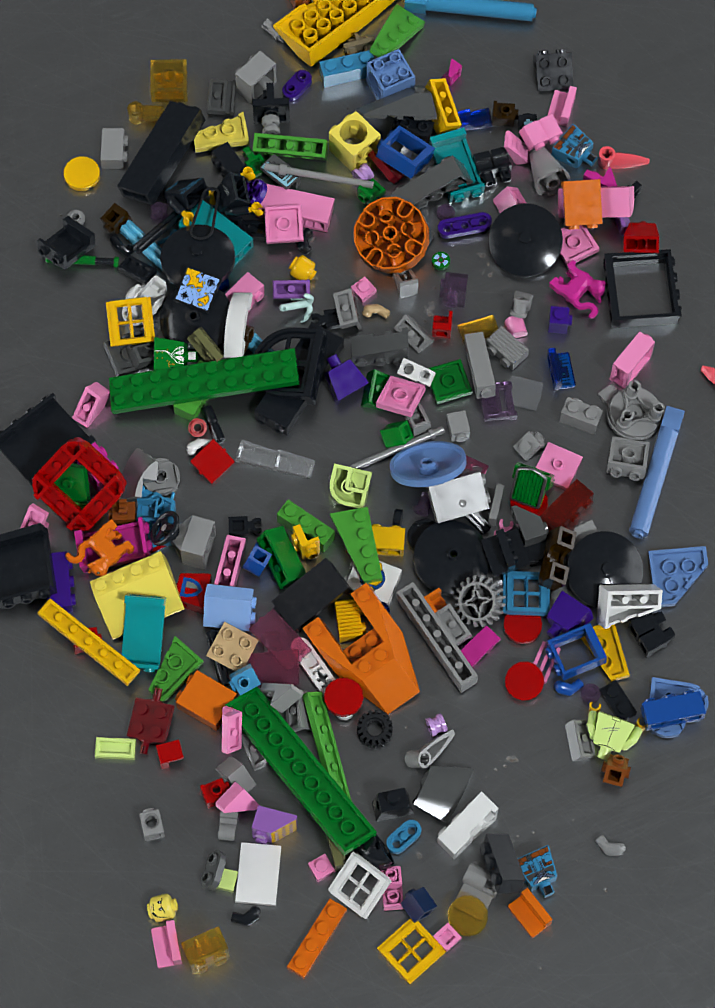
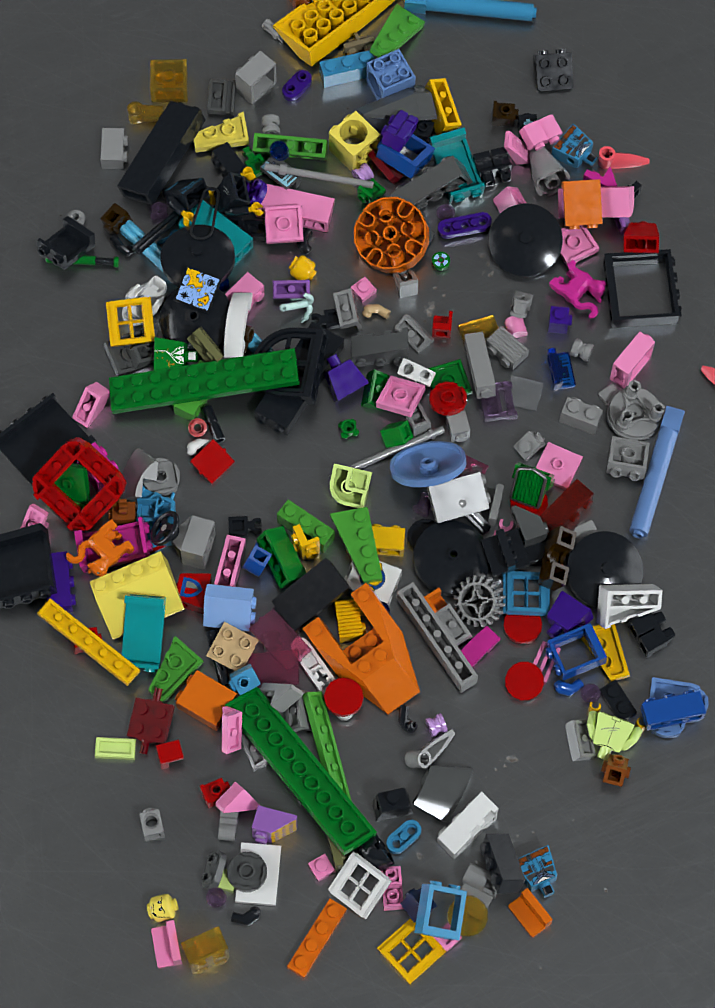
yellow tile [63,156,100,191] -> none
black plate [117,255,158,285] -> none
light grey slope [216,756,257,792] -> none
clear slope [234,440,315,479] -> none
black bracket [252,82,290,124] -> none
black tyre [357,710,393,748] -> none
black tile [392,509,403,527] -> none
clear purple brick [439,272,468,308] -> none
dark pink slope [440,59,462,86] -> none
clear blue slope [457,108,493,131] -> none
bright pink panel [547,86,577,127] -> none
light grey arm [595,835,626,856] -> none
medium blue plate [648,546,708,607] -> none
none -> clear purple plate [206,888,227,908]
none -> dark grey tile [227,852,267,892]
none -> clear blue wheel [270,141,290,161]
none -> green plate [338,419,359,439]
none -> dark purple brick [381,110,419,152]
none -> black arm [398,705,418,733]
none -> dark azure window [414,881,467,940]
none -> red tile [429,382,467,416]
none -> light grey wheel [570,338,594,362]

